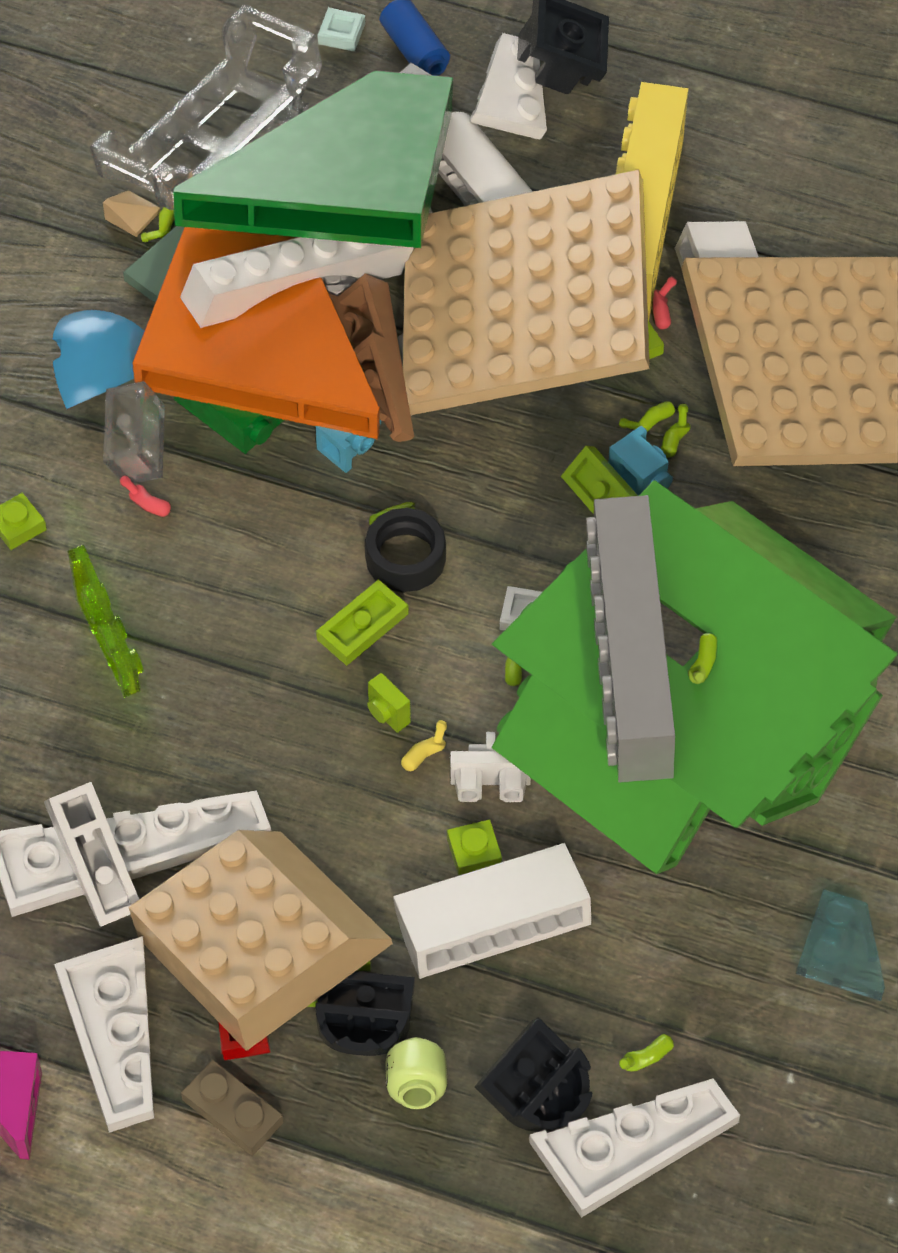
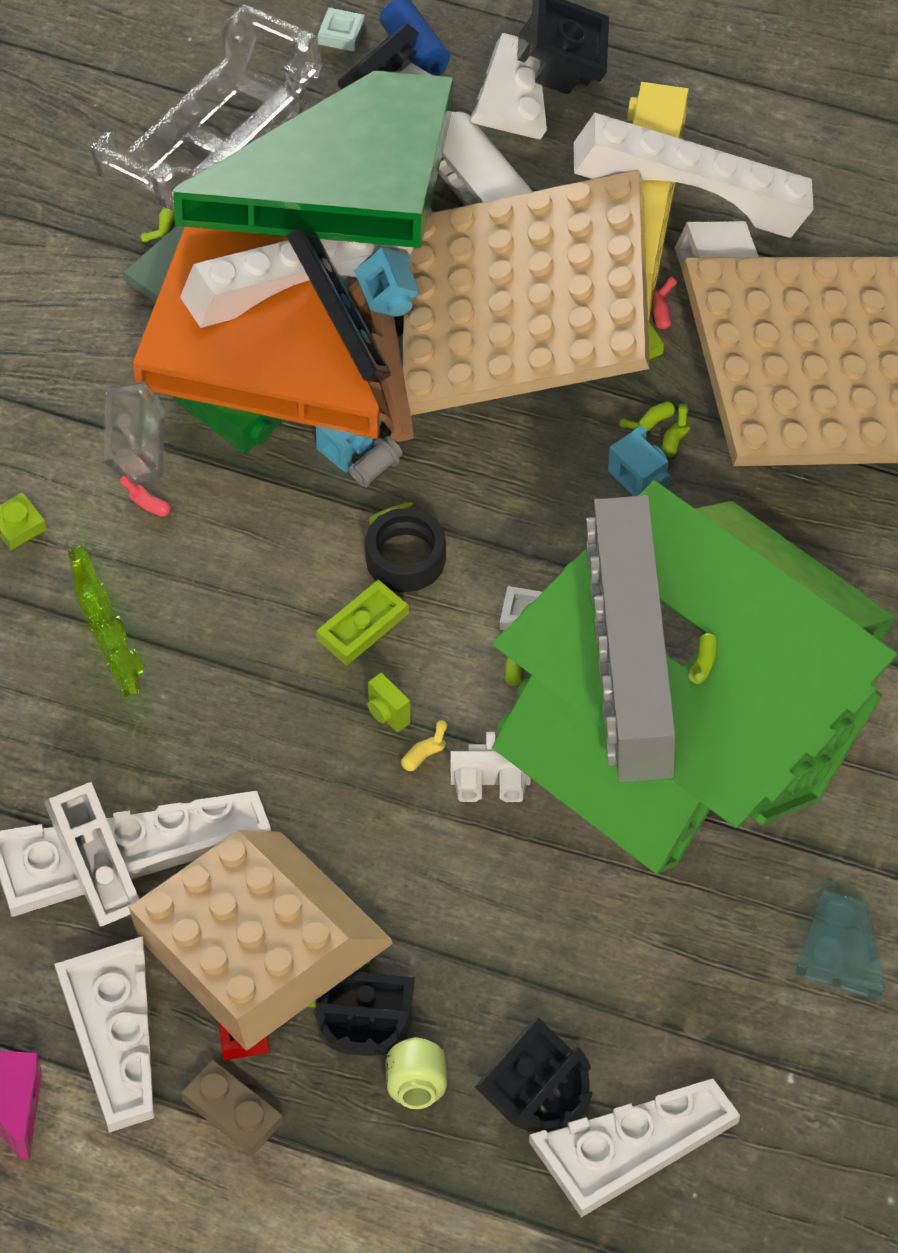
dark azure brick [53,310,145,409] -> none
tan slope [103,190,161,237] -> none
white brick [393,843,591,979] -> none
lime plate [447,819,502,876] -> none
lime plate [561,445,638,514] -> none
lime piece [619,1034,674,1072] -> none
none -> black tile [286,228,391,383]
none -> black slope [338,23,419,90]
none -> light grey pin [349,436,403,488]
none -> medium azure brick [354,247,420,316]
none -> white arch [574,113,814,238]

